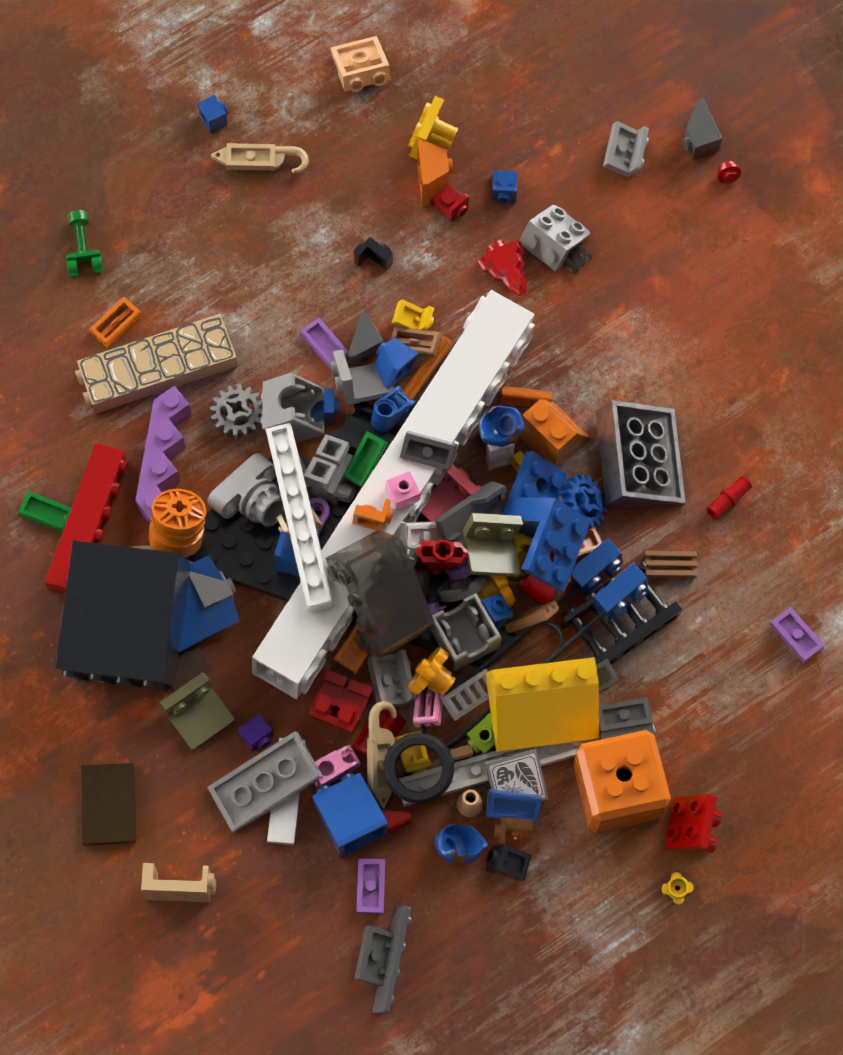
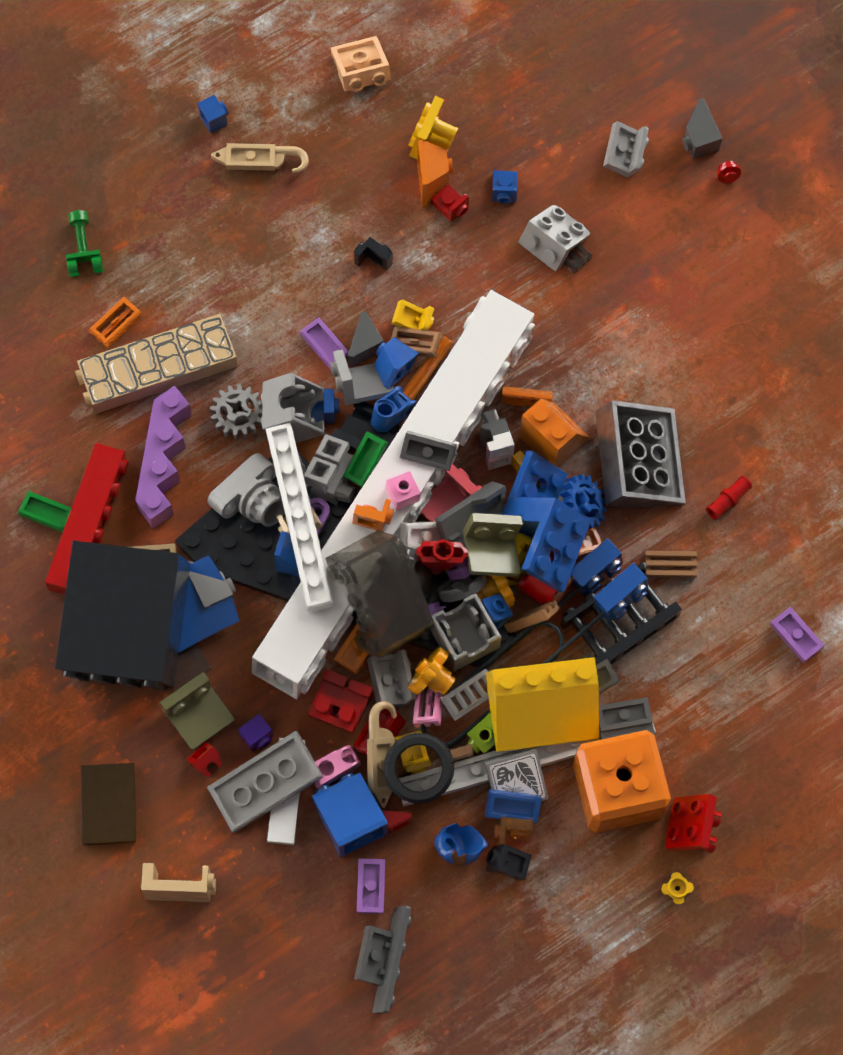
orange wheel [148,489,206,558] -> none
light nougat cone [457,789,483,817] -> none
red rock [477,240,527,296] -> none
blue hair [479,406,524,447] -> none
none -> red tile [186,742,222,777]

